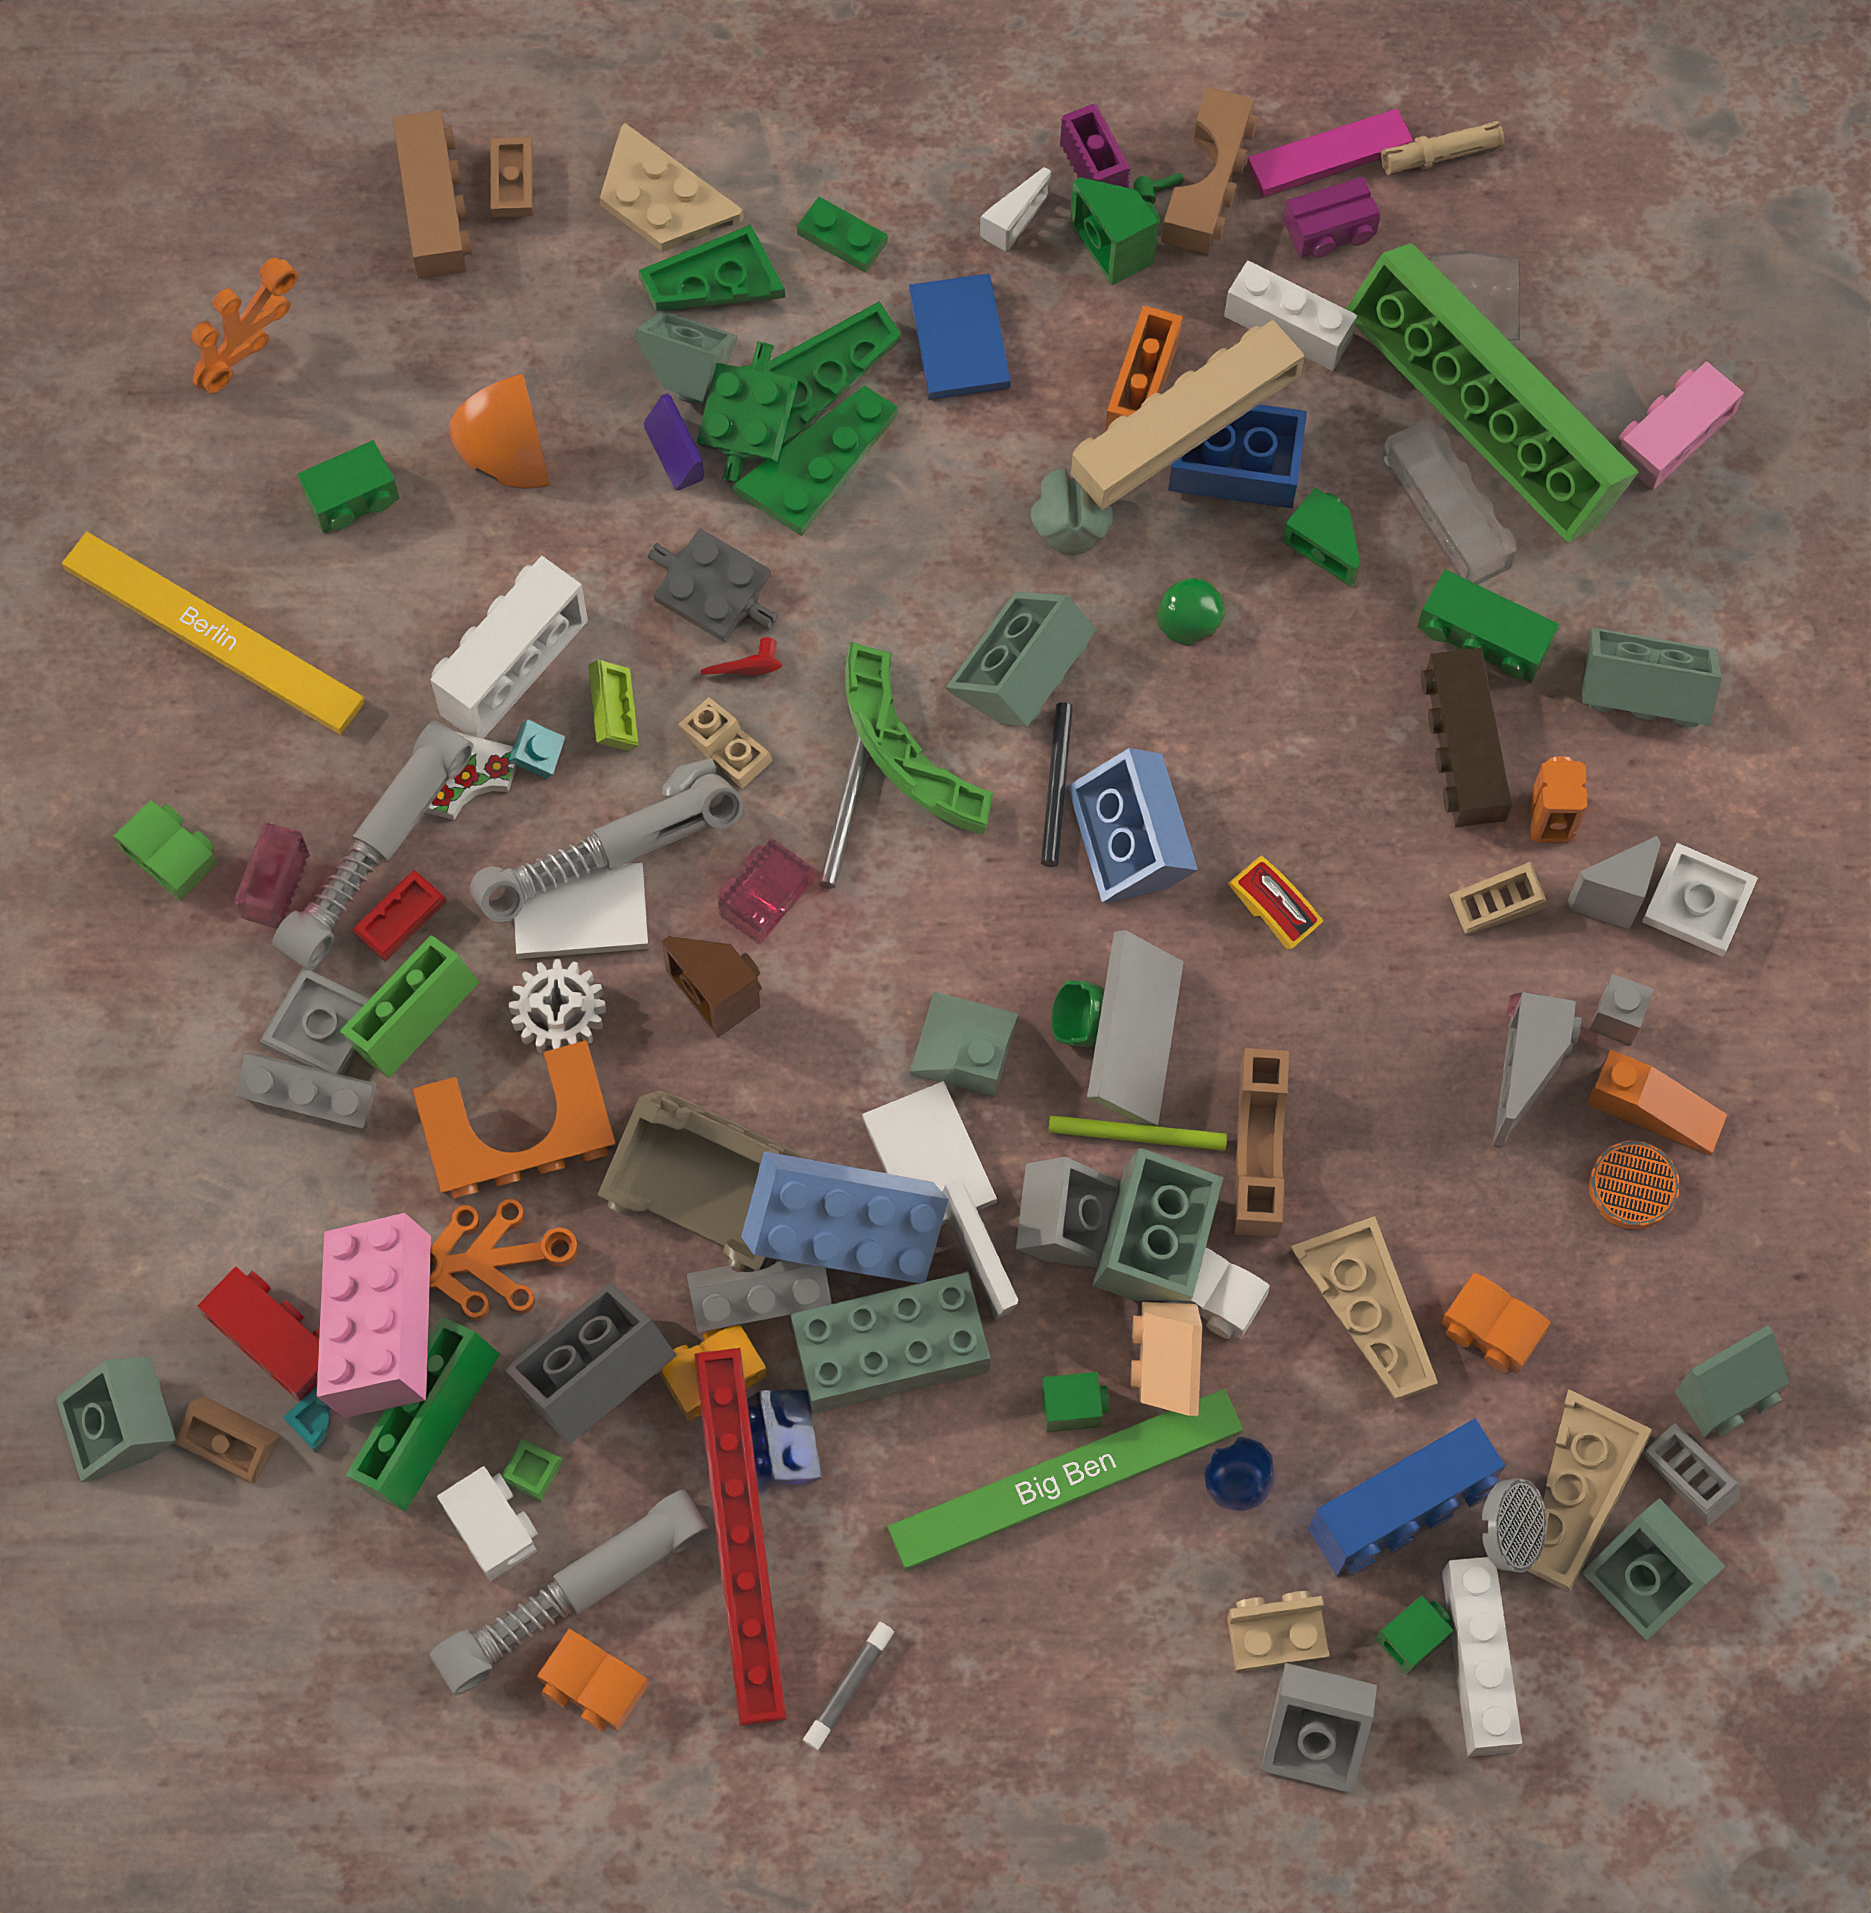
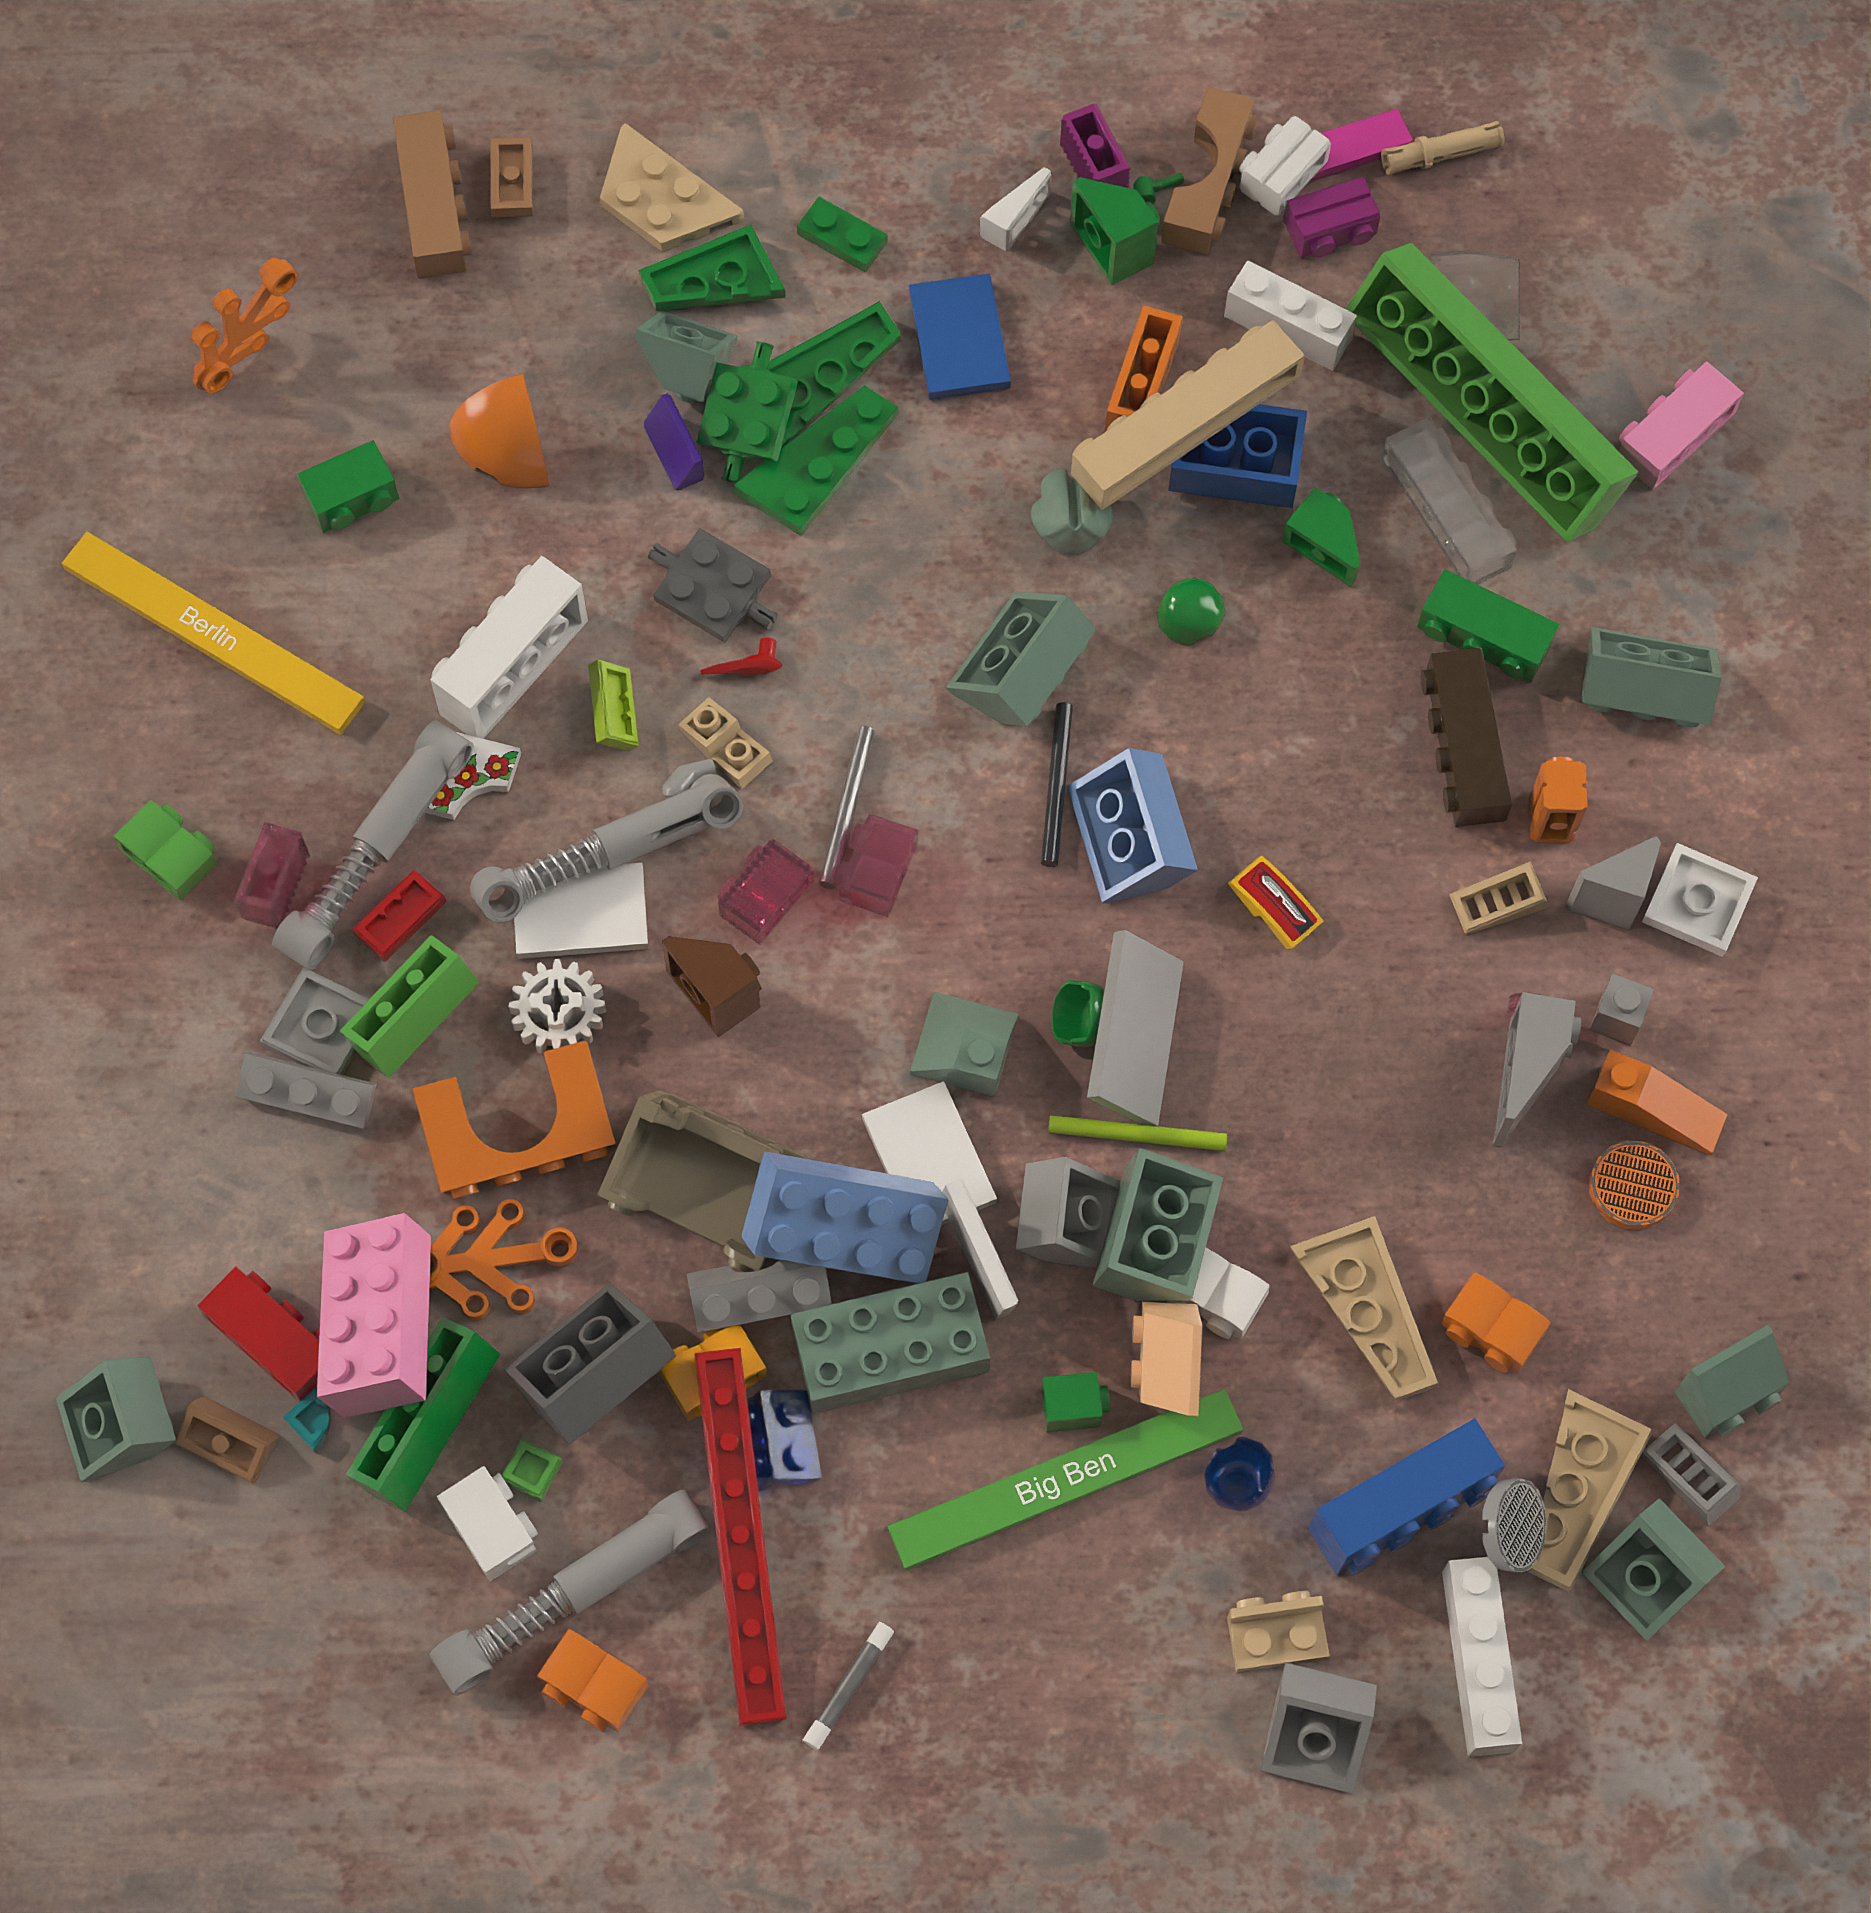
plate [508,719,565,779] -> none
bright green tile [845,642,993,835] -> none
medium nougat arch [1233,1048,1289,1238] -> none
green brick [1375,1595,1454,1675] -> none
none -> clear pink brick [834,813,918,917]
none -> white brick [1240,116,1331,216]

